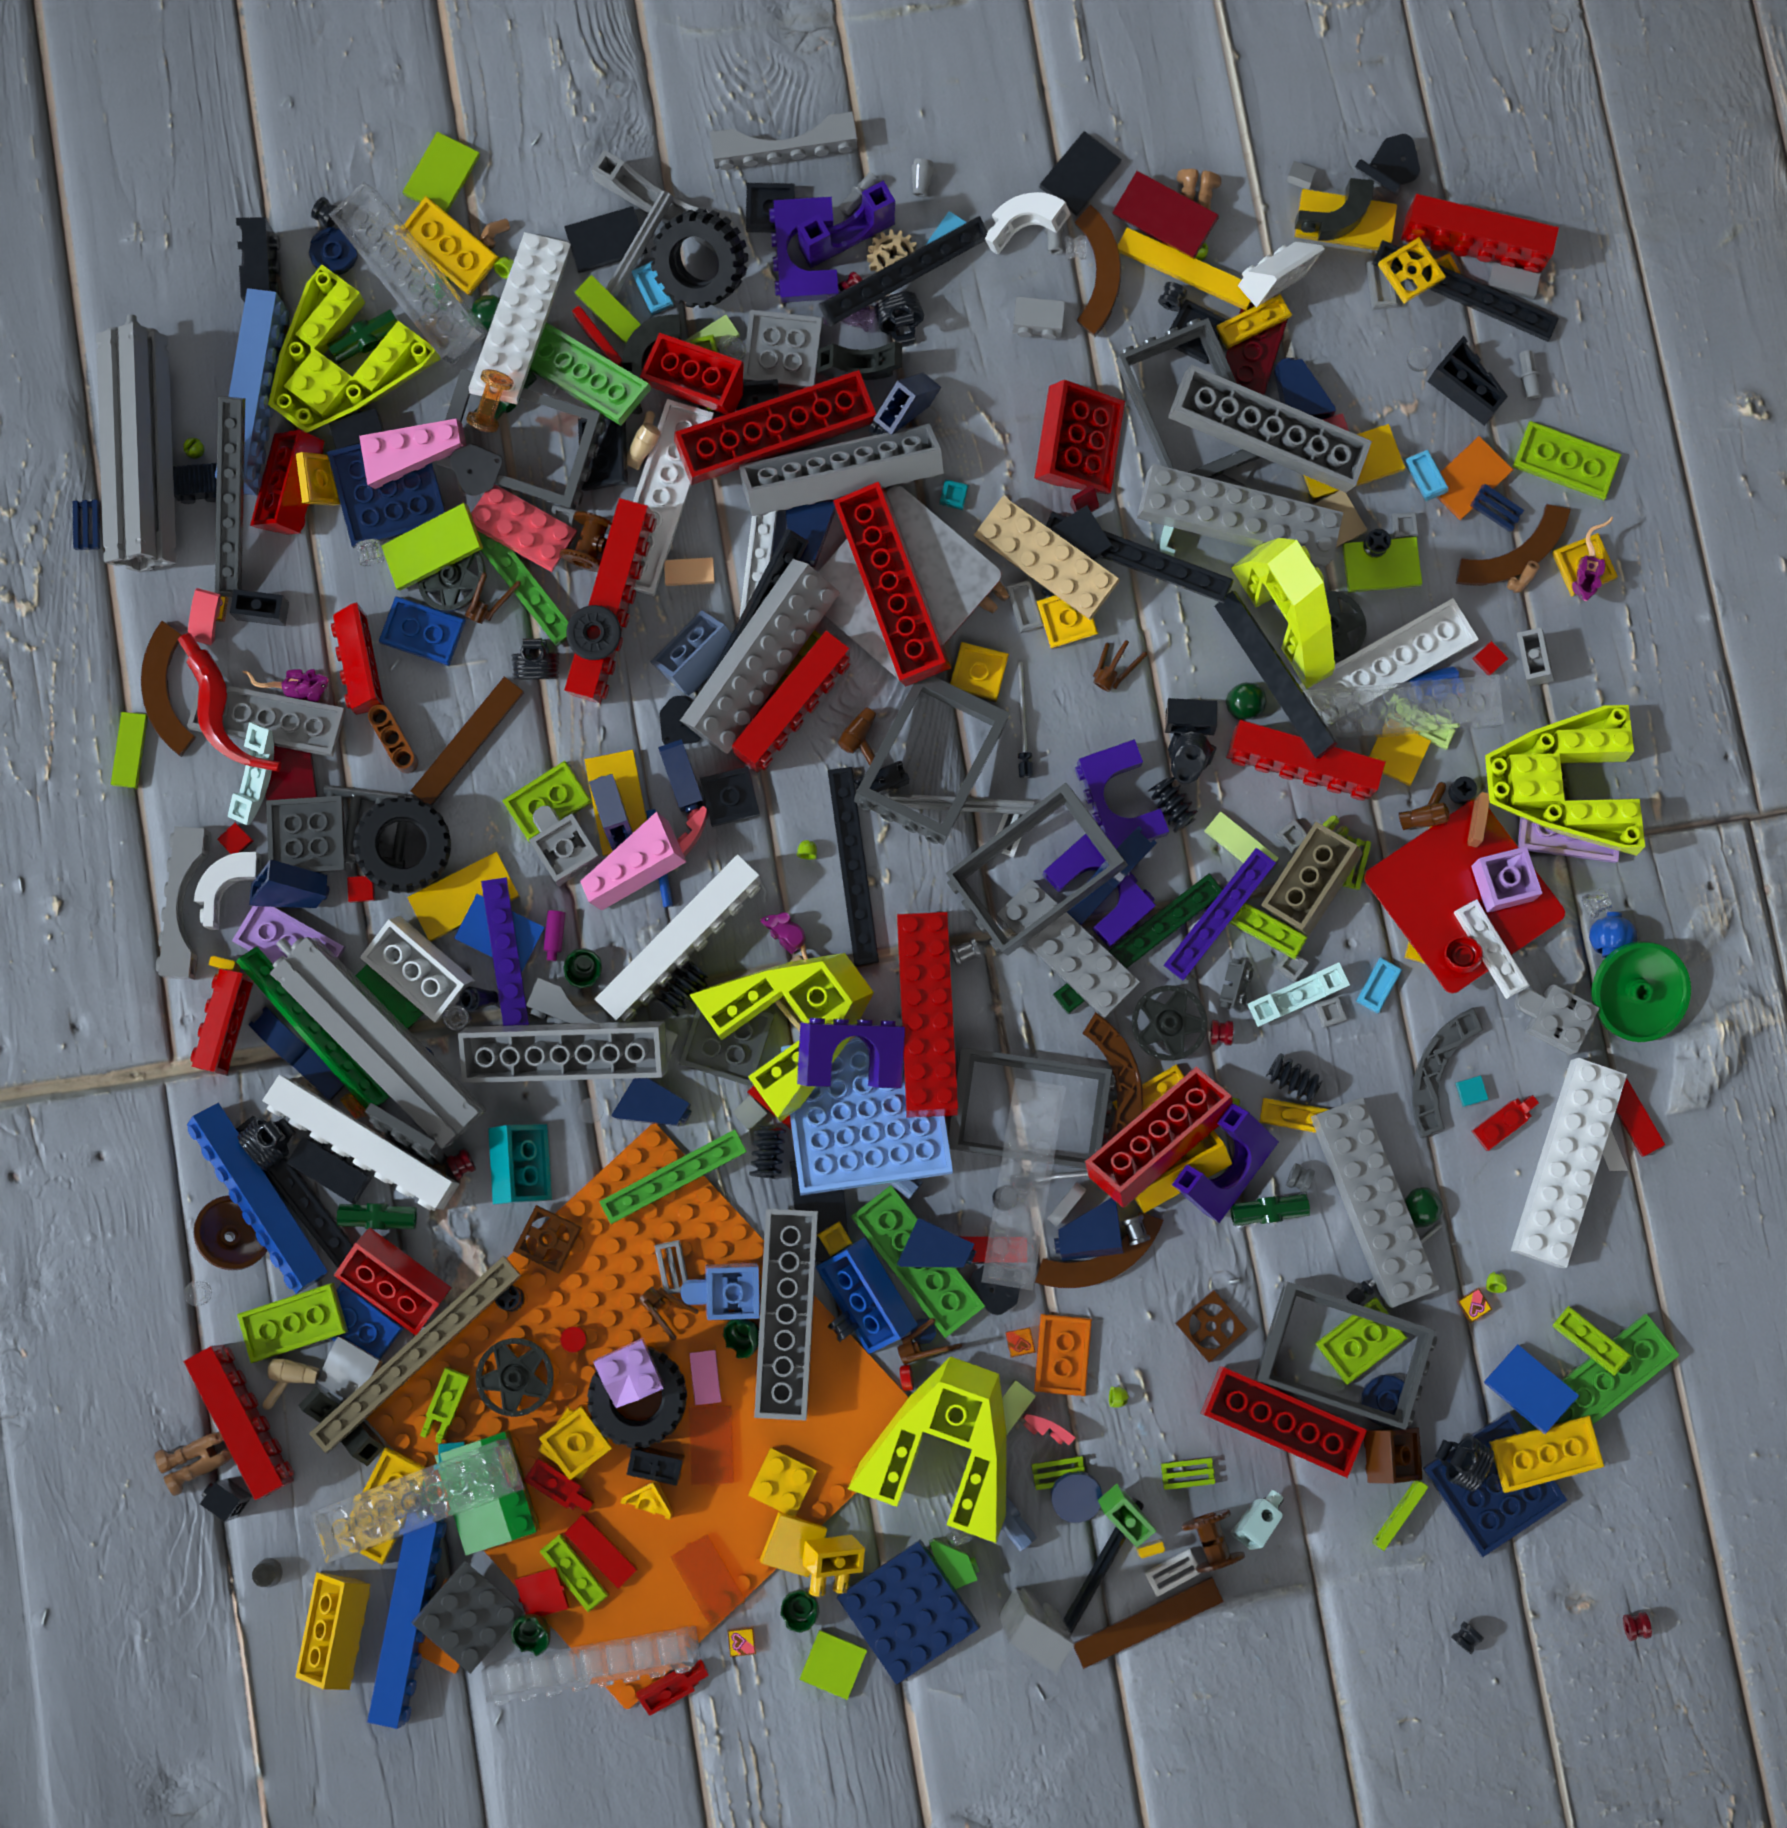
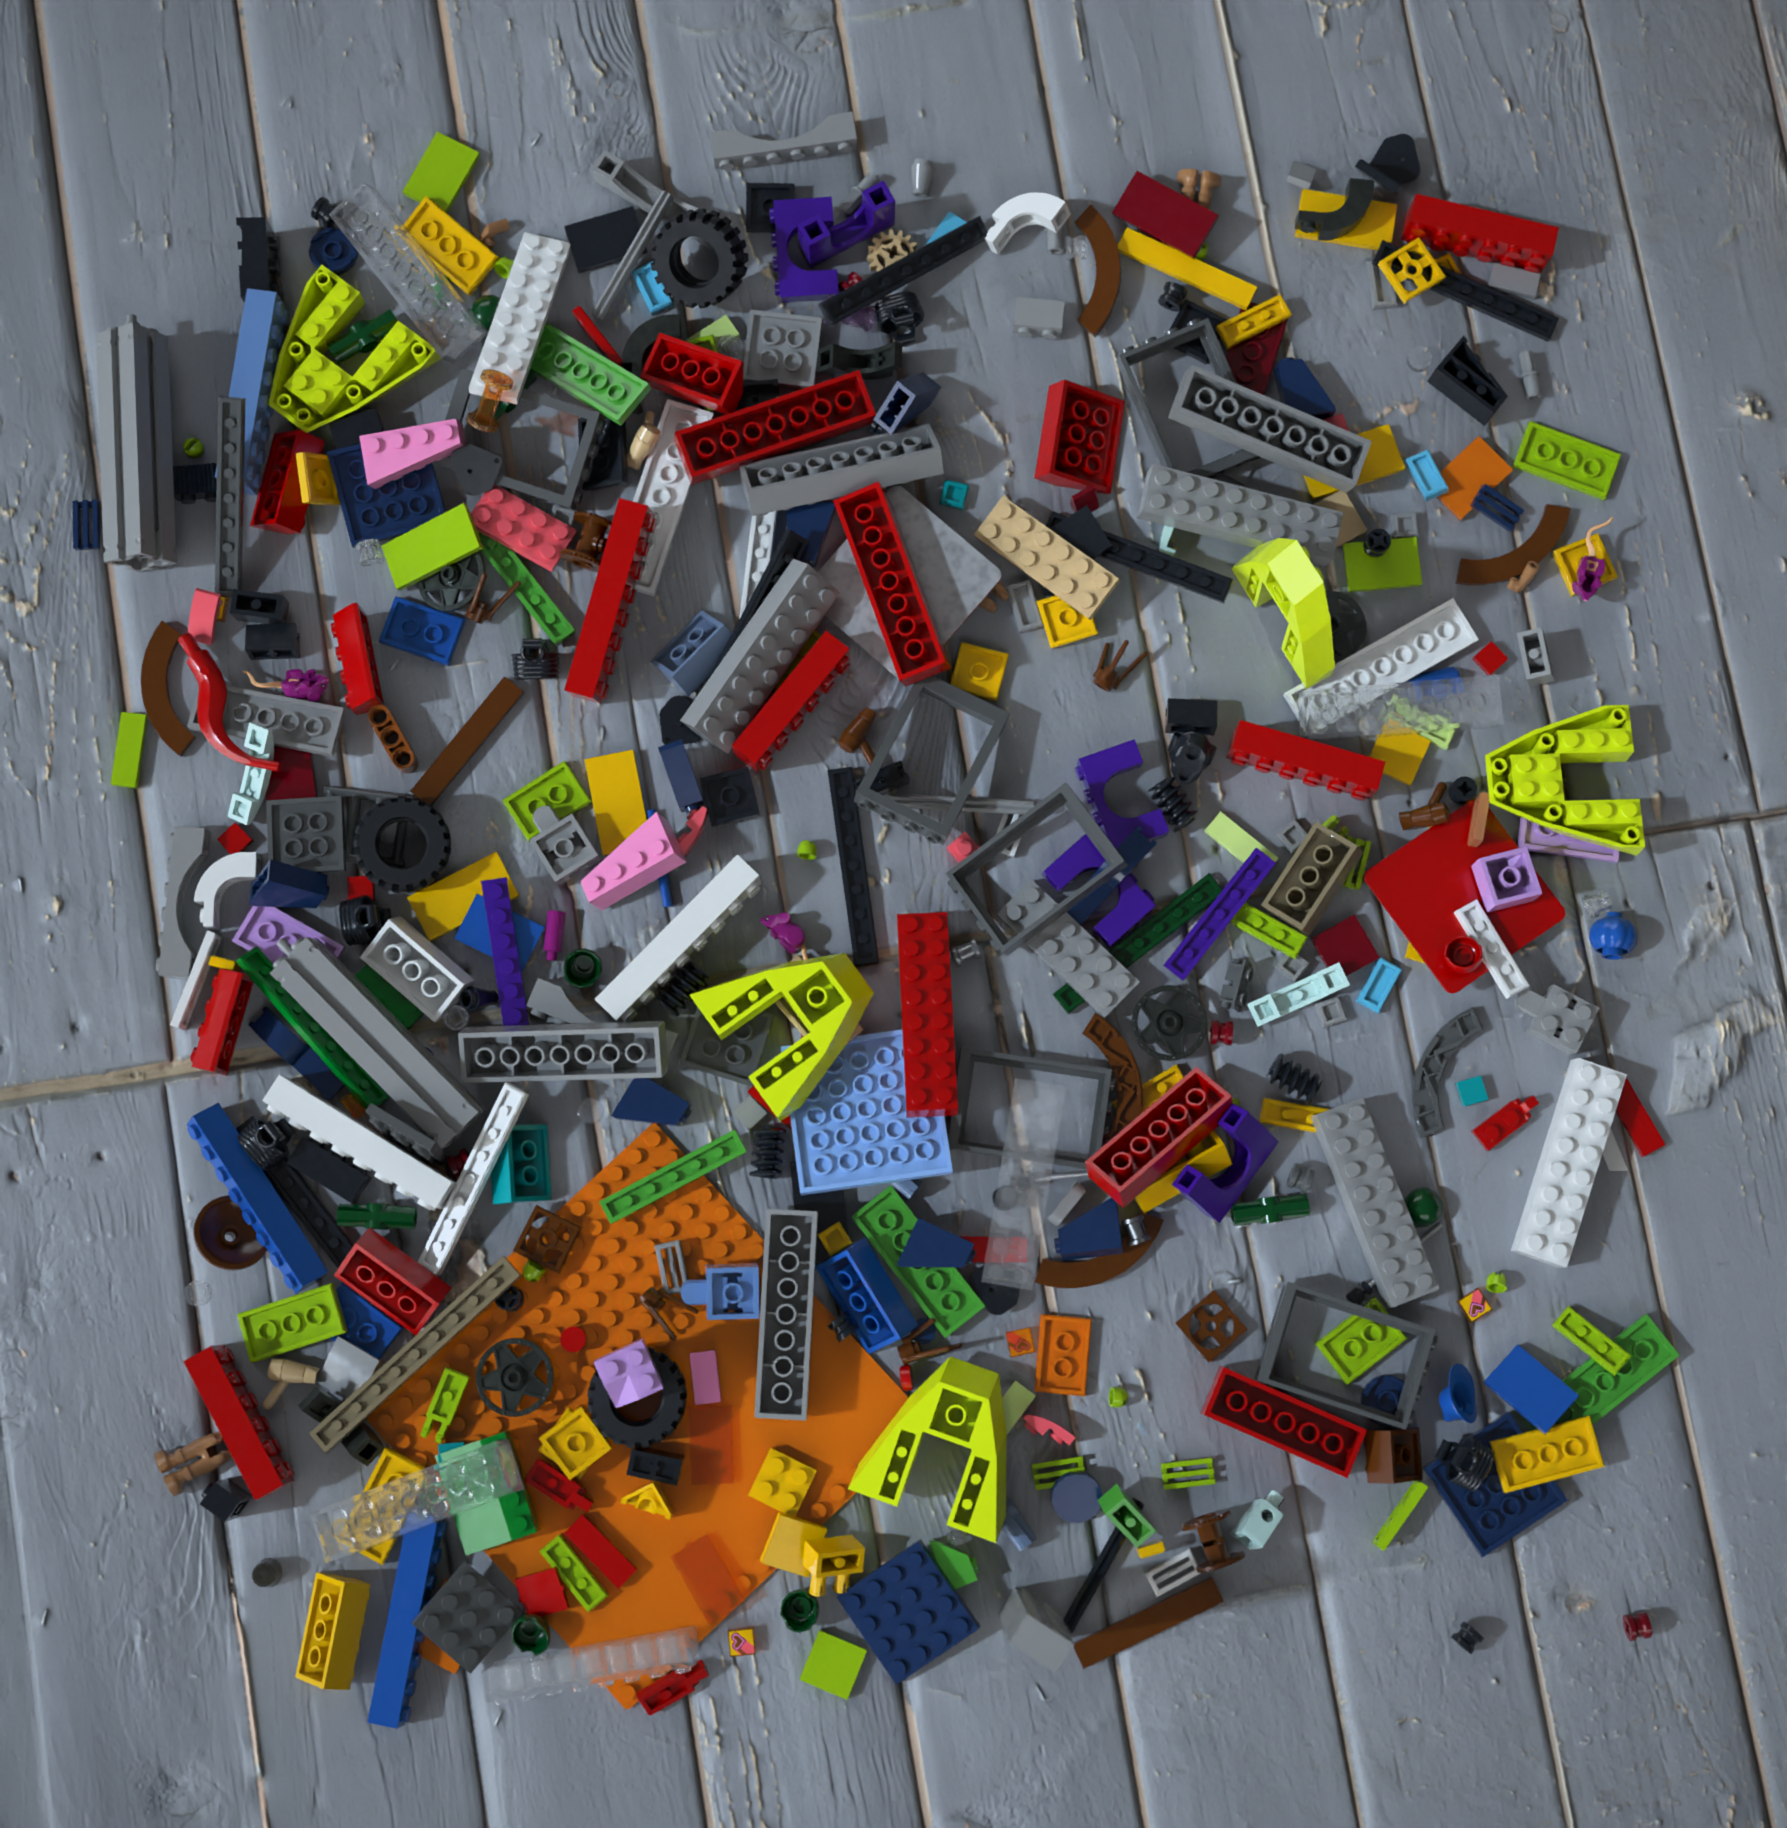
black wheel [566,605,621,660] -> none
lime tile [574,274,641,345] -> none
dark blue slope [589,774,633,851] -> none
light nougat tile [664,557,715,586] -> none
dark green hair [723,1319,759,1358] -> none
dark purple arch [797,1018,905,1088] -> none
piece [1018,662,1033,778] -> none
black tile [1039,131,1122,216] -> none
black tile [1214,590,1338,759] -> none
dark green hair [1226,682,1267,720] -> none
white slope [1238,242,1325,307] -> none
green dish [1591,941,1691,1042] -> none
none -> white tile [170,930,222,1030]
none -> black hinge [245,623,300,660]
none -> black piece [339,895,391,946]
none -> white tile [418,1082,529,1276]
none -> lime hinge [522,1260,545,1282]
none -> coral plate [946,832,980,863]
none -> dark red tile [1310,914,1380,976]
none -> blue piece [1439,1363,1477,1423]

